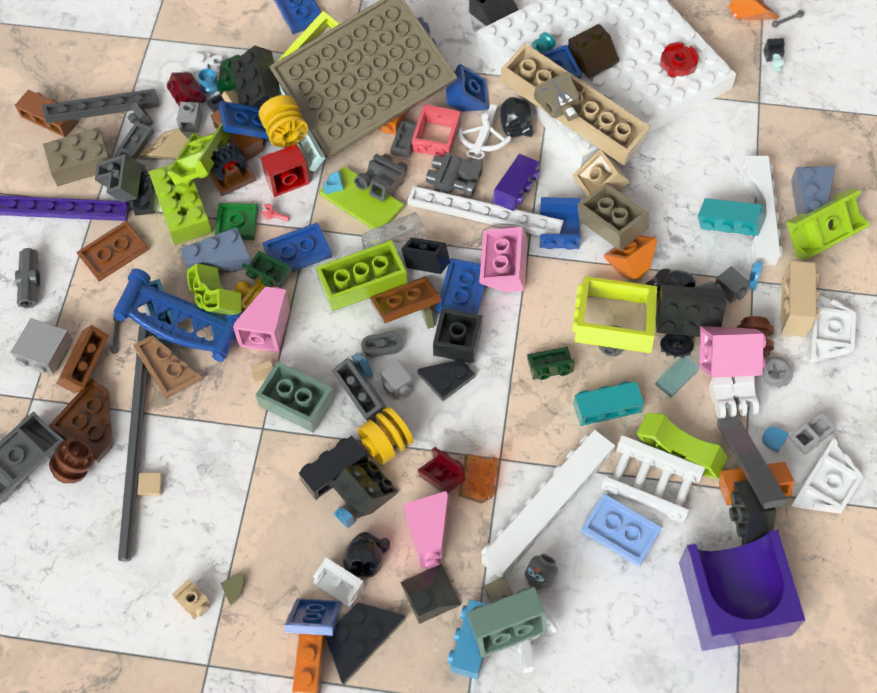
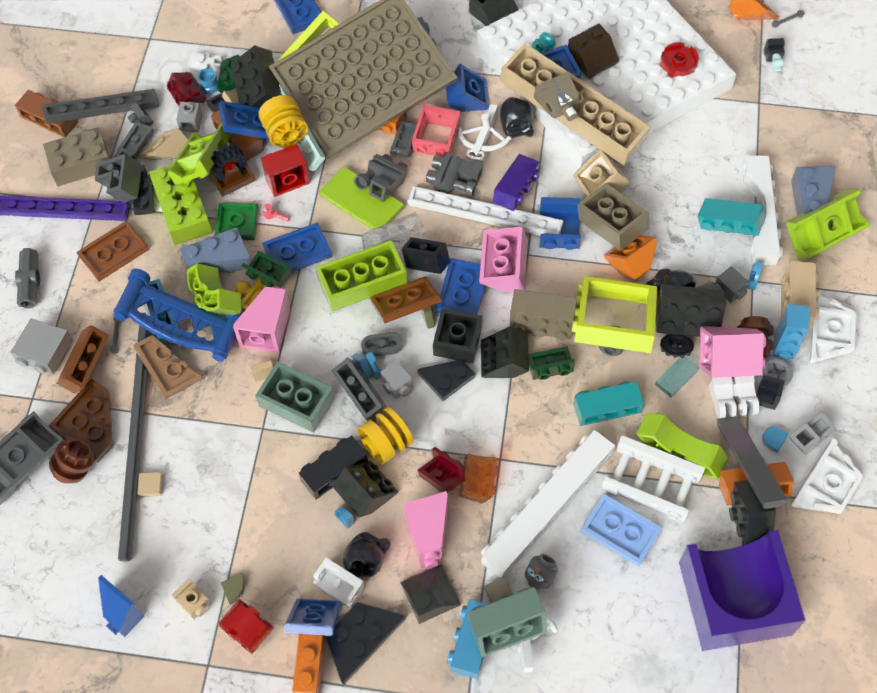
medium azure tile [323,171,343,194] -> none
none -> slope [98,575,144,637]
none -> red brick [218,599,274,654]
none -> dark azure tile [365,352,382,380]
none -> pearl dark grey slope [481,326,529,378]
none -> dark tan brick [509,289,577,340]
none -> black panel [756,375,785,410]
none -> dark azure brick [773,304,810,359]

